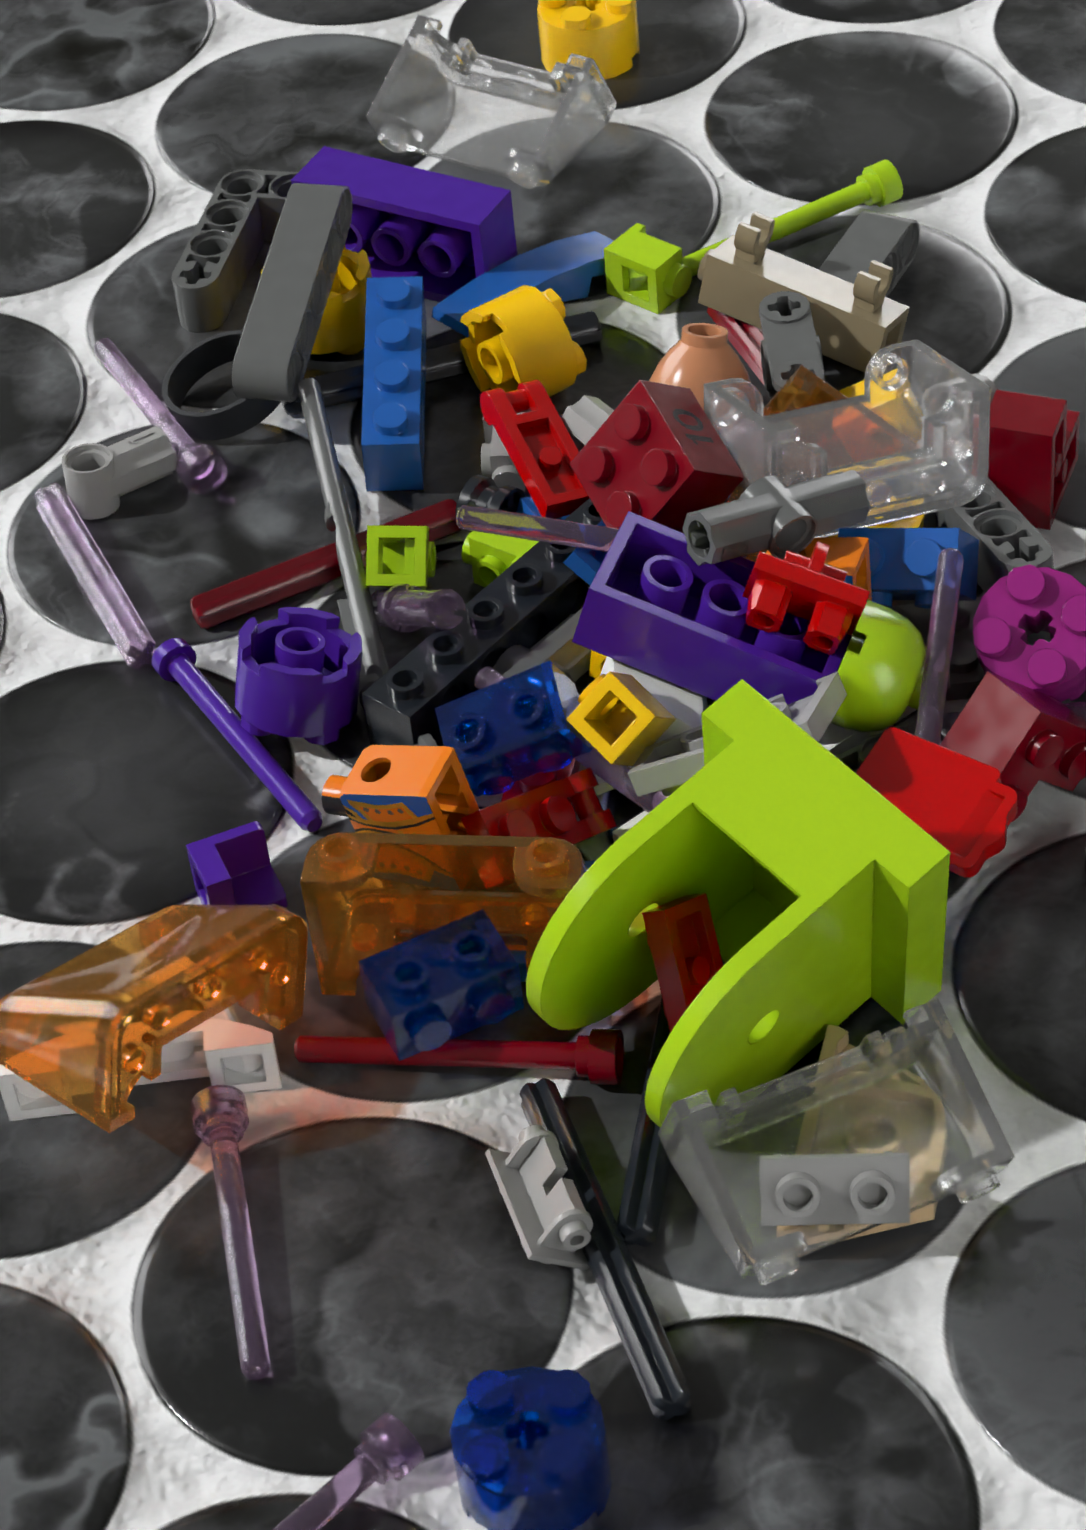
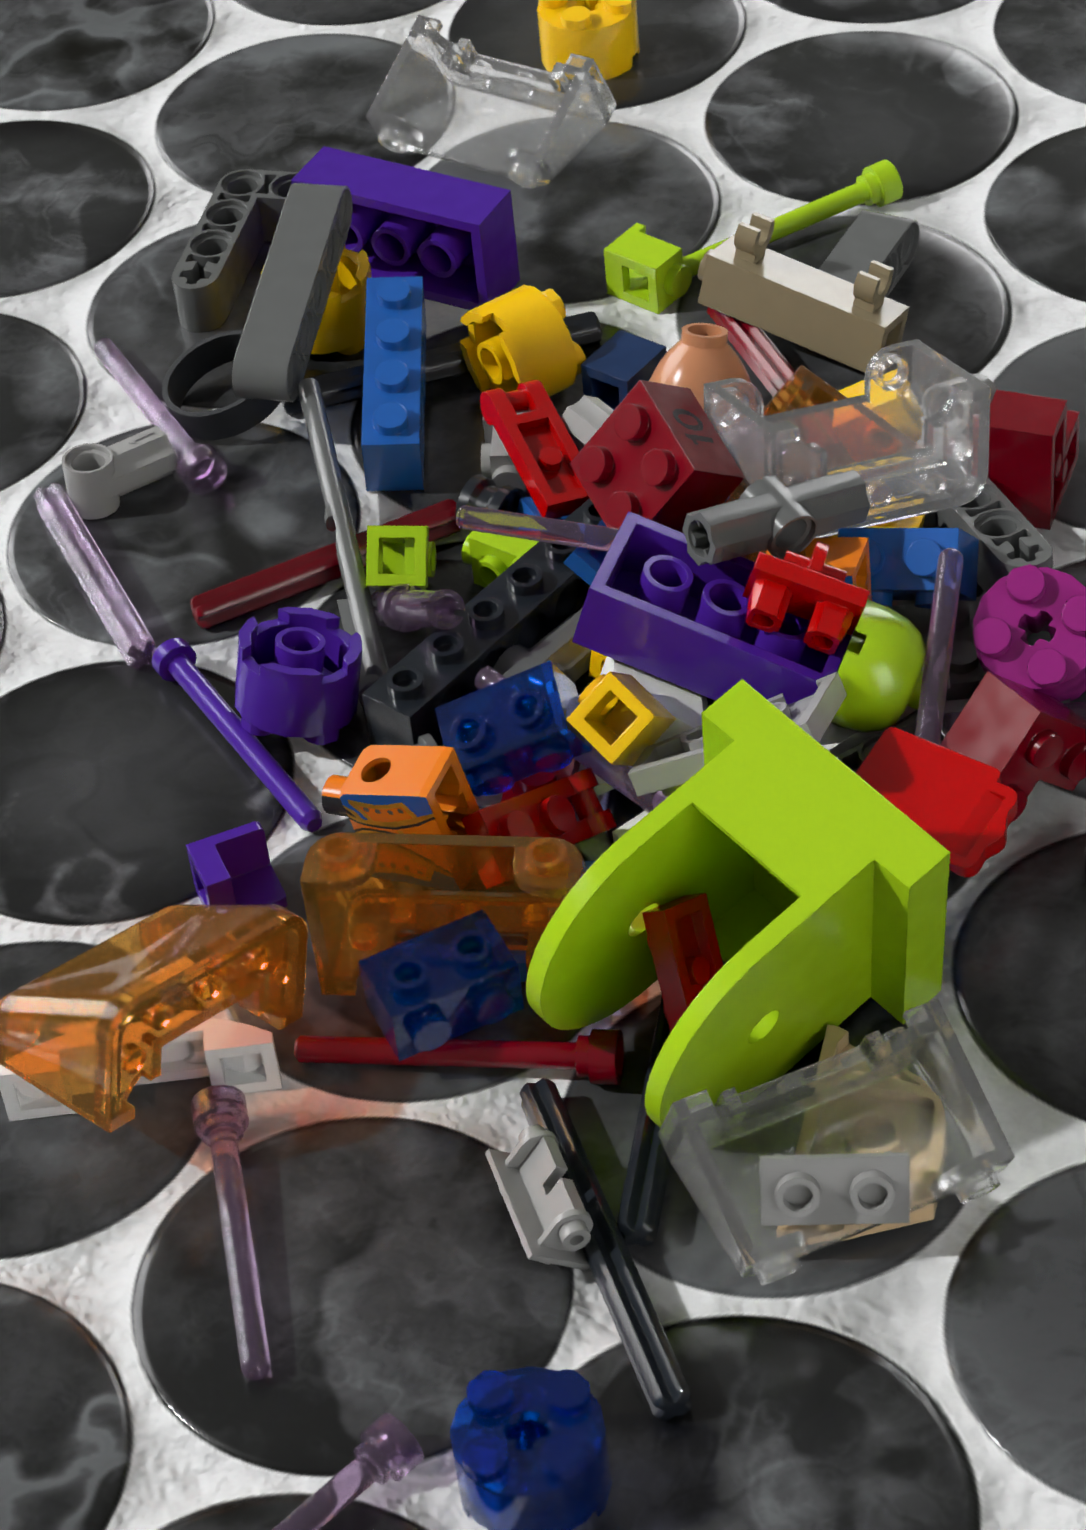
blue slope [432,231,614,337] -> none
dark grey piece [759,291,826,437] -> none
none -> dark blue brick [581,330,666,410]

